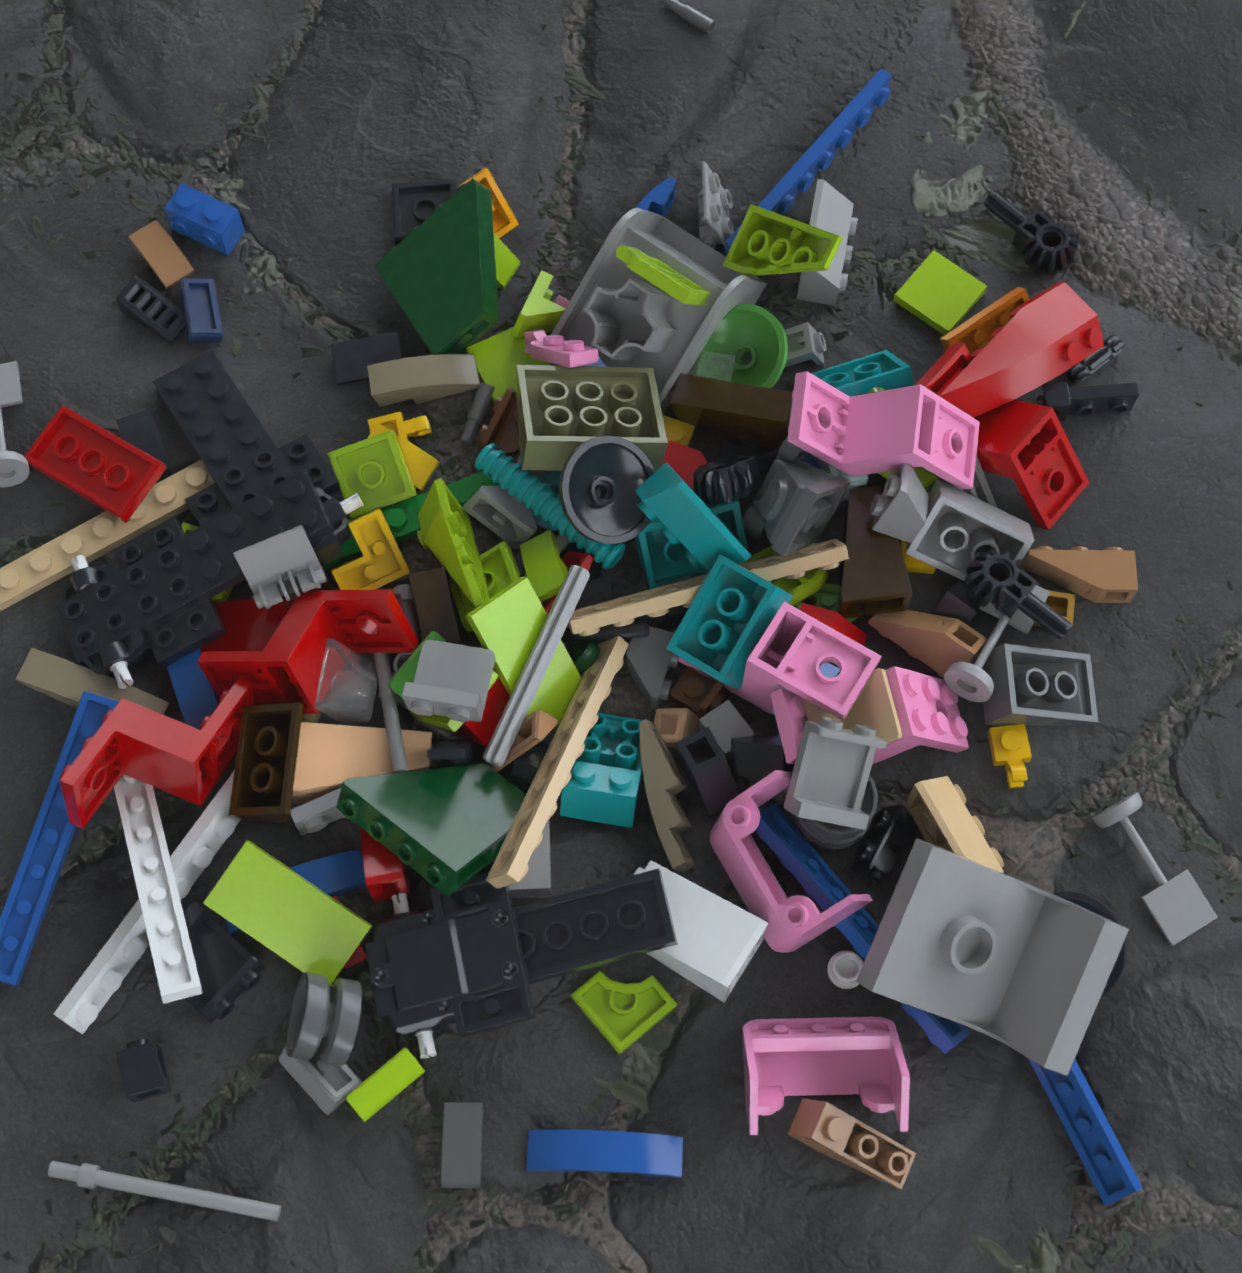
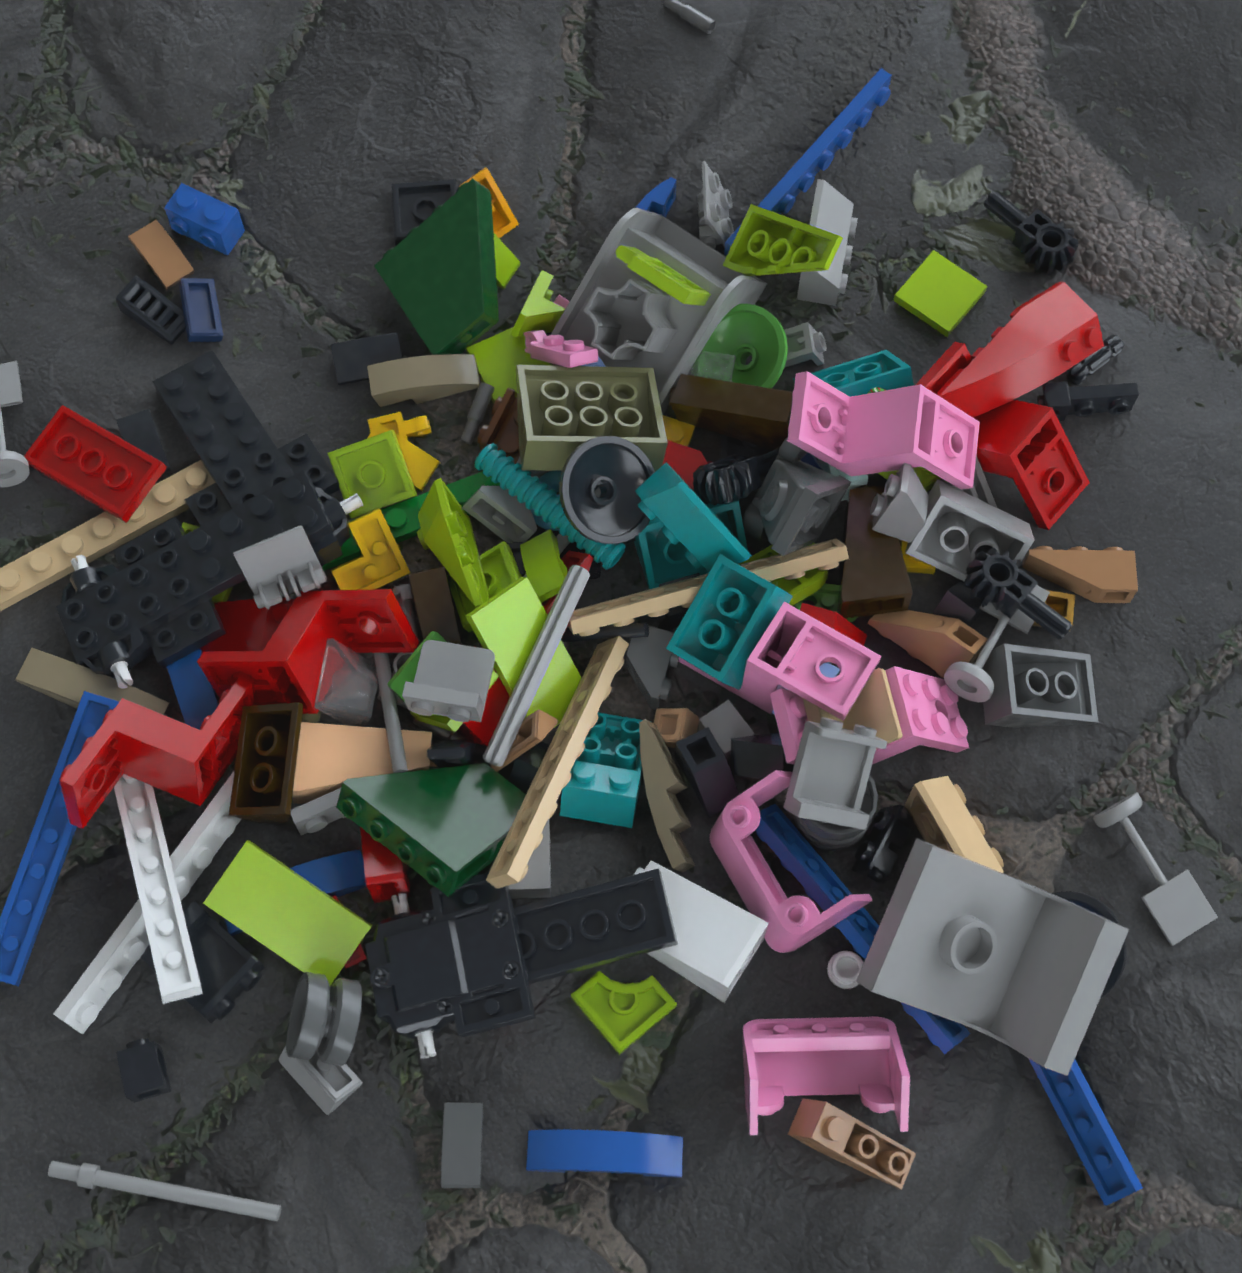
lime brick [346,1048,425,1122] -> none
dark green tile [569,639,600,674] -> none
reddish brown bracket [668,666,726,719] -> none
orange plate [940,287,1030,356] -> none
yellow plate [987,724,1032,789] -> none

